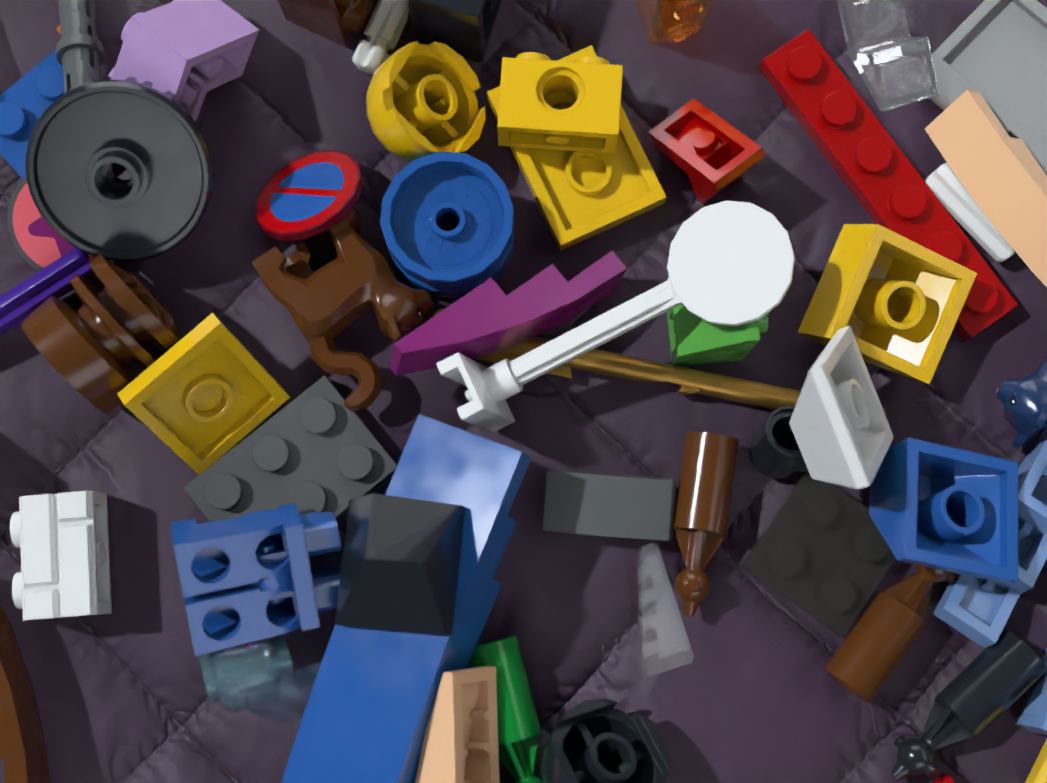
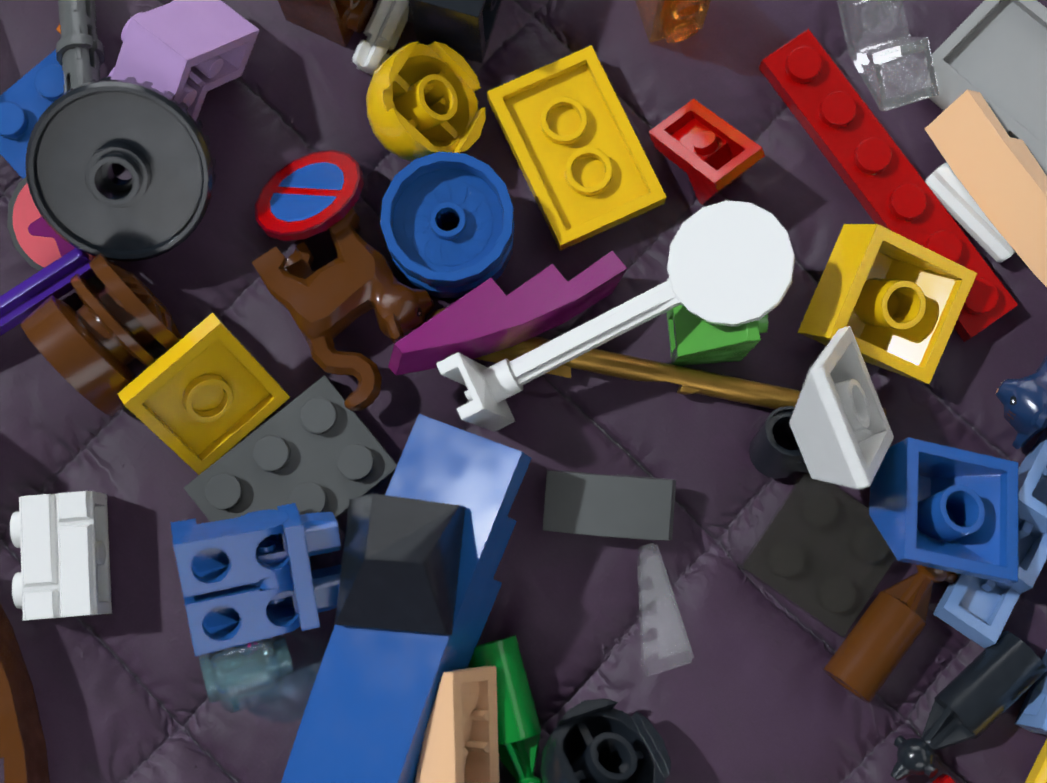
yellow brick [497,52,623,154] -> none
reddish brown wheel [673,431,739,617] -> none

